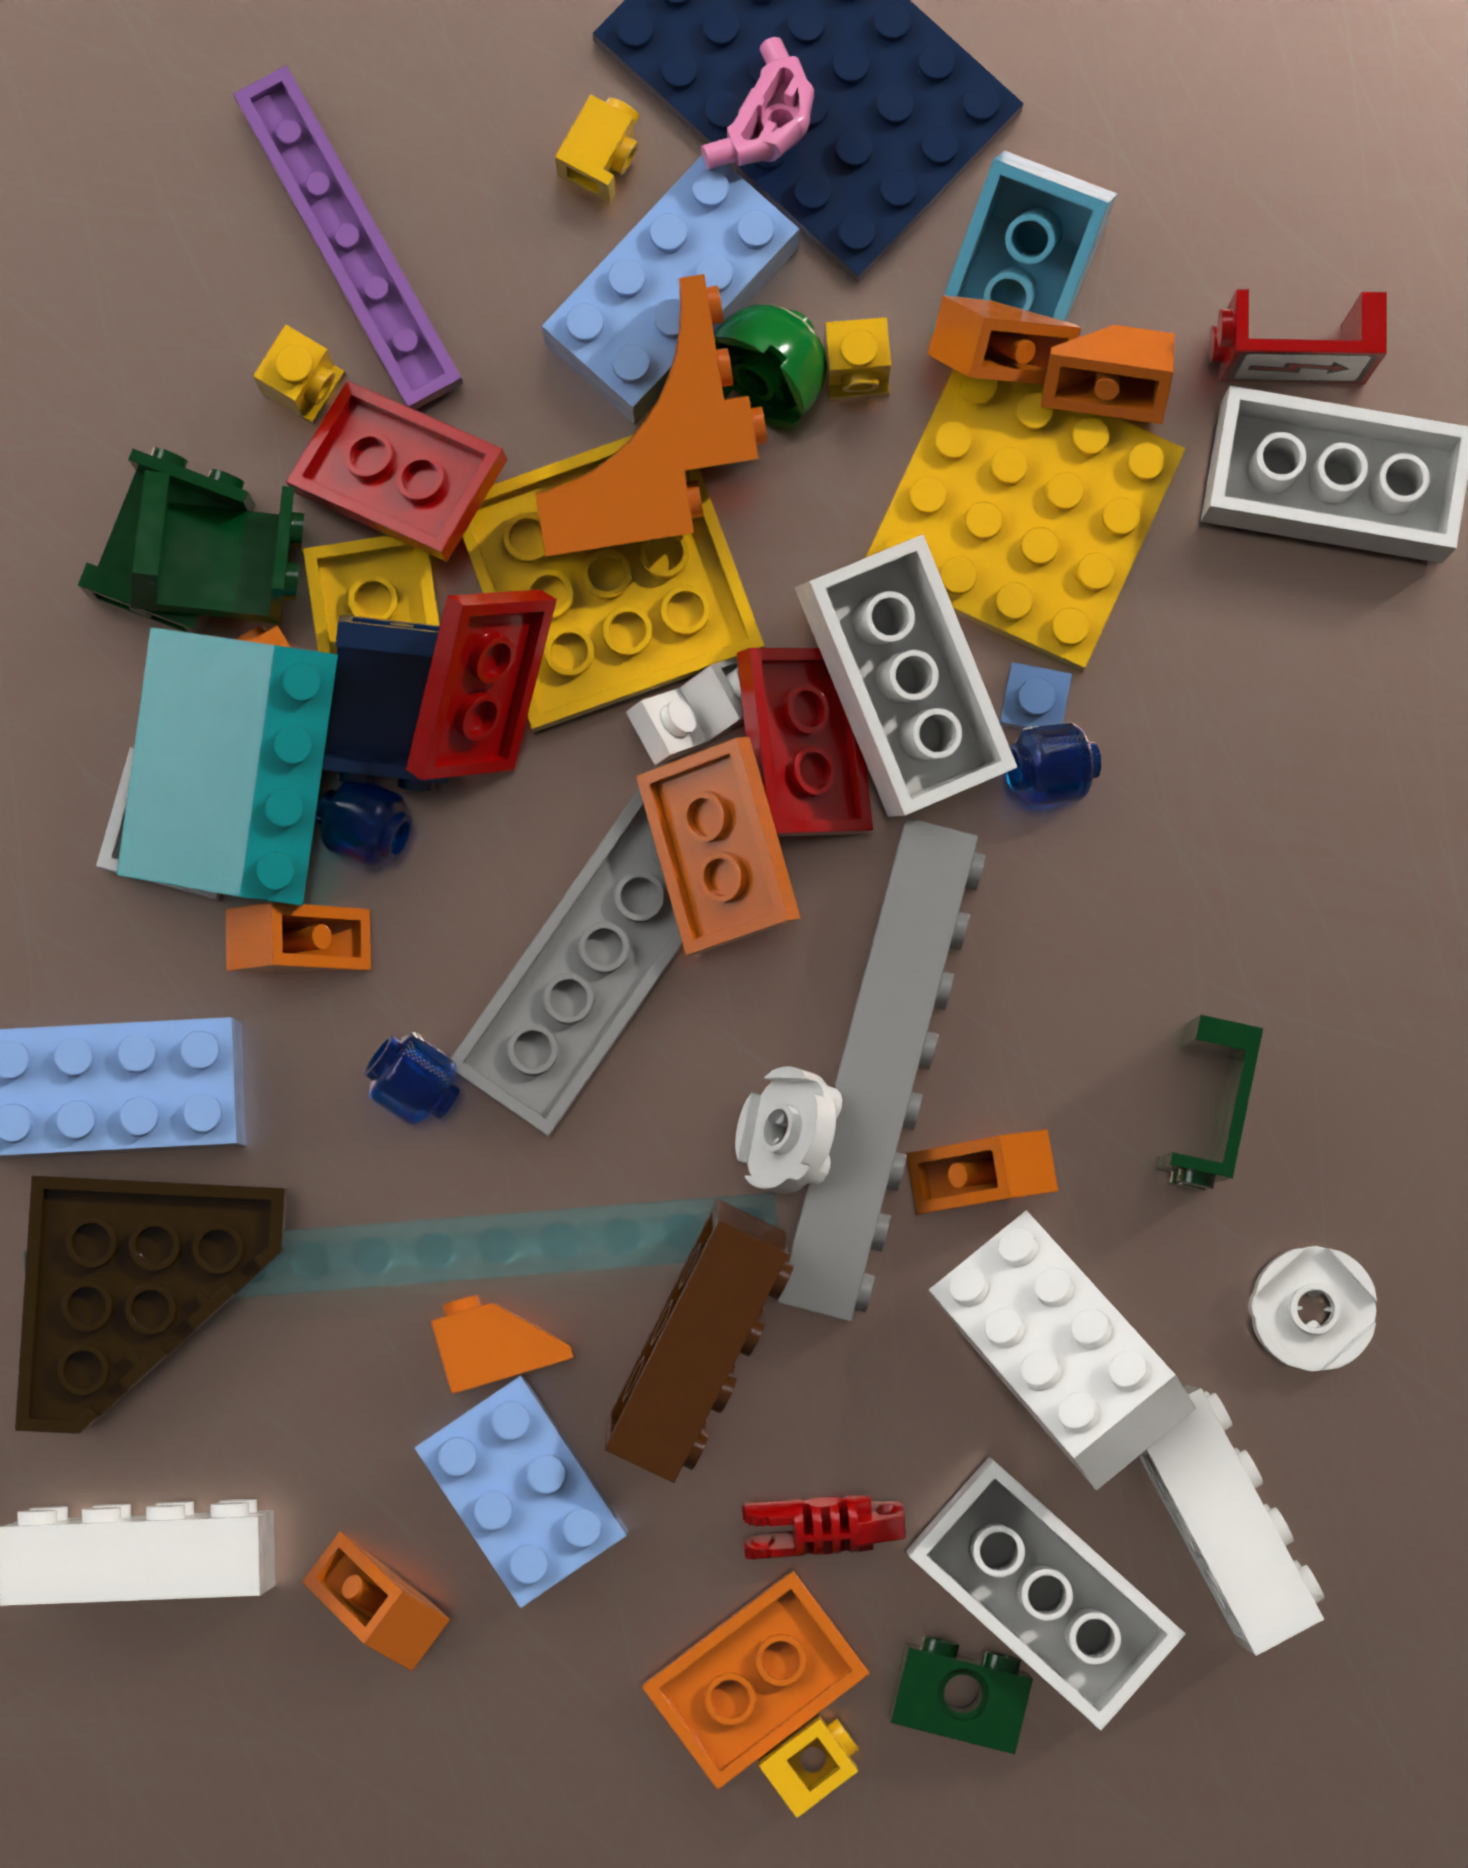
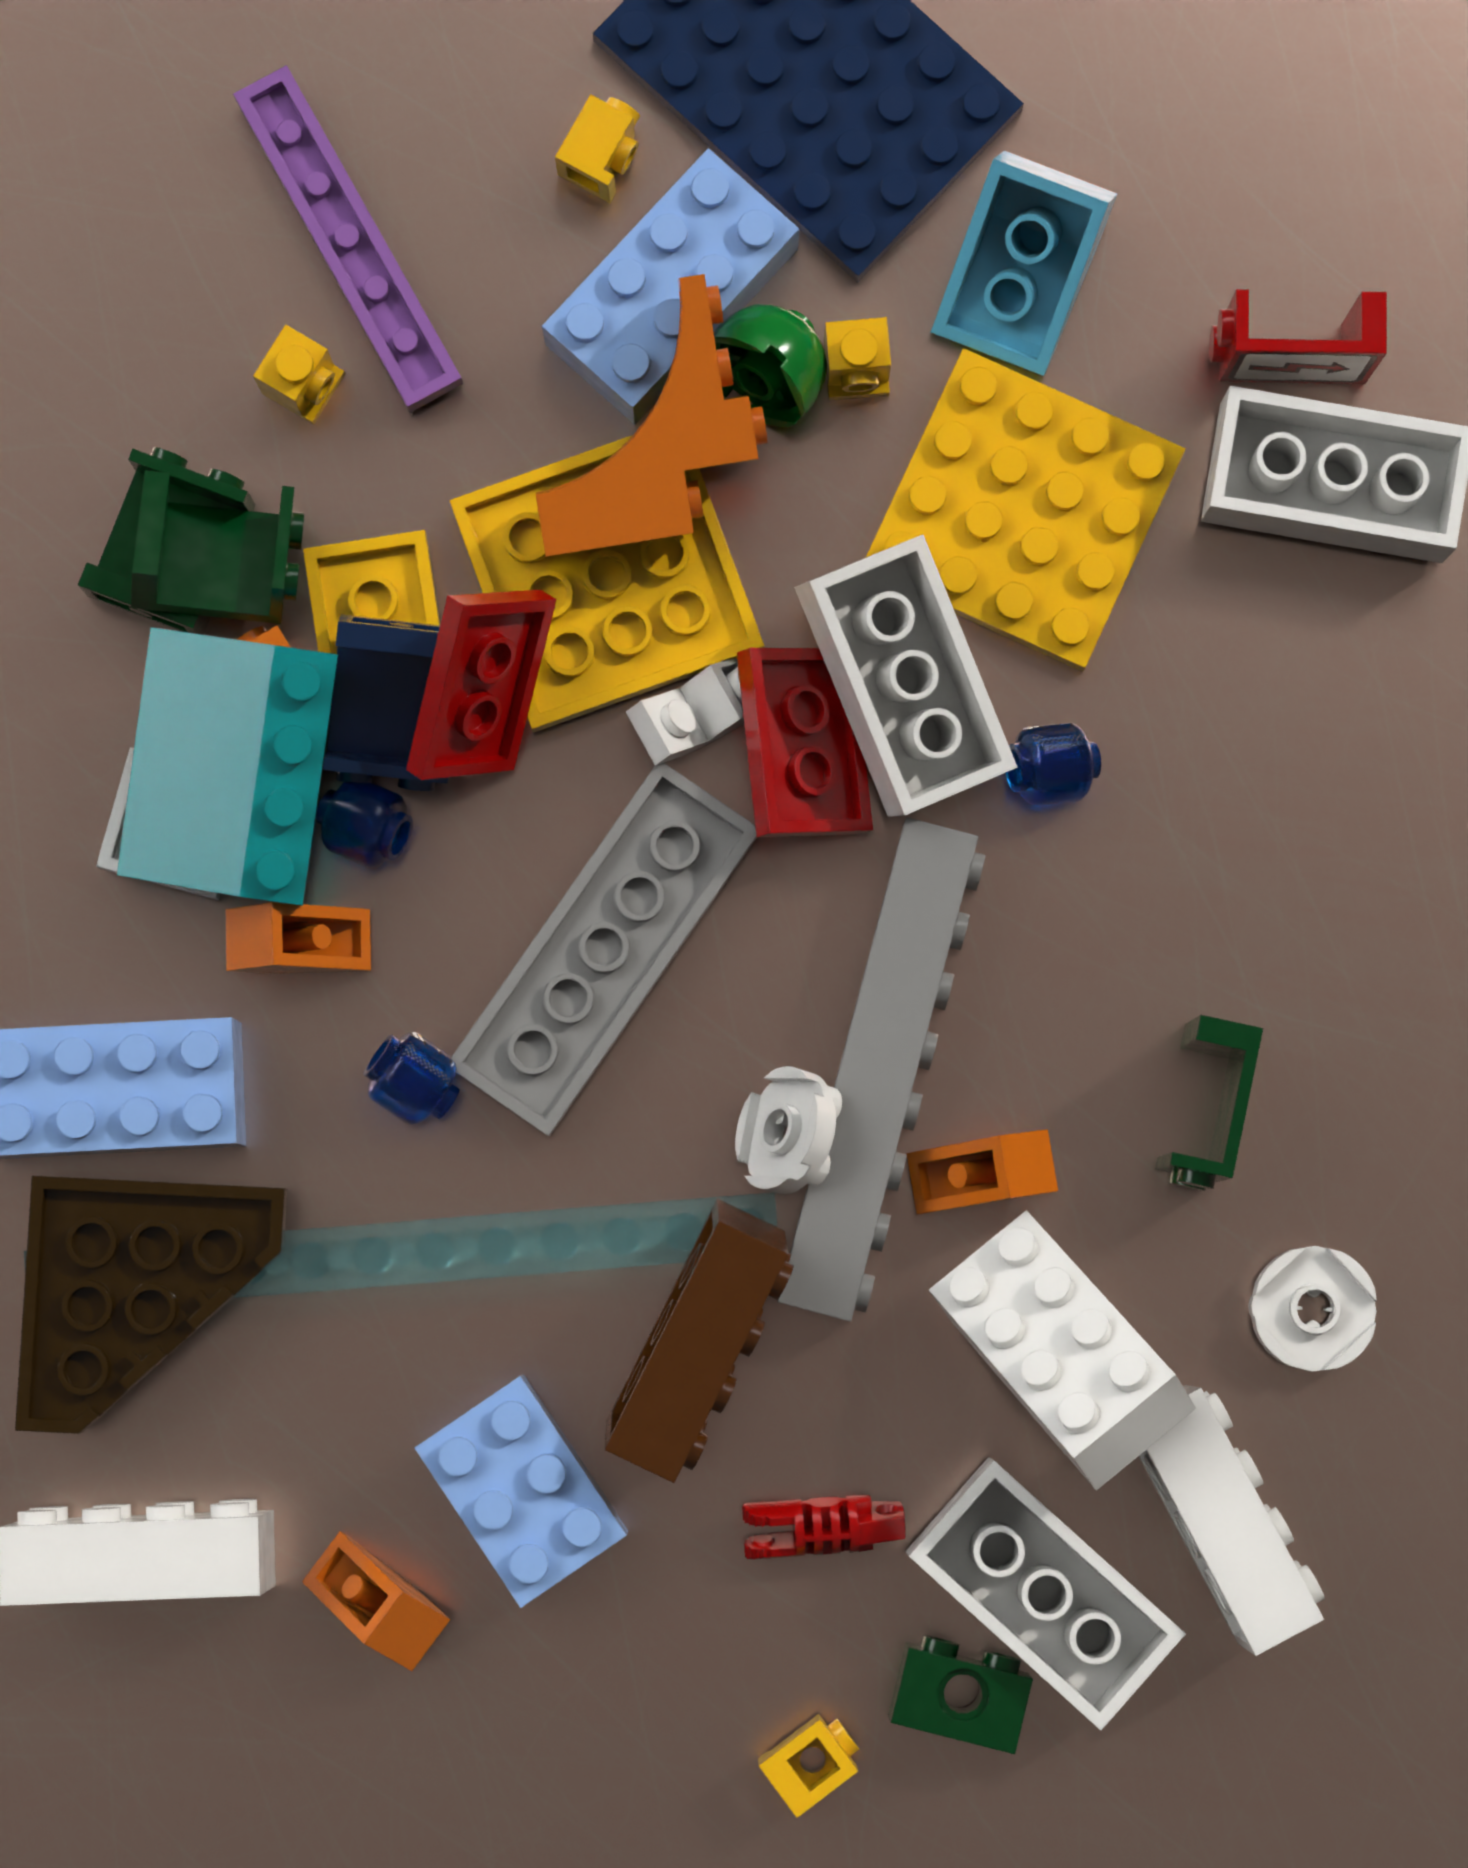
red plate [286,380,508,562] -> none
orange slope [431,1294,576,1394] -> none
orange plate [636,737,801,955] -> none
orange plate [641,1569,870,1790] -> none
bright pink piece [701,37,814,170] -> none
orange slope [927,295,1081,384] -> none
medium blue plate [999,662,1072,737] -> none
orange slope [1041,324,1175,424] -> none

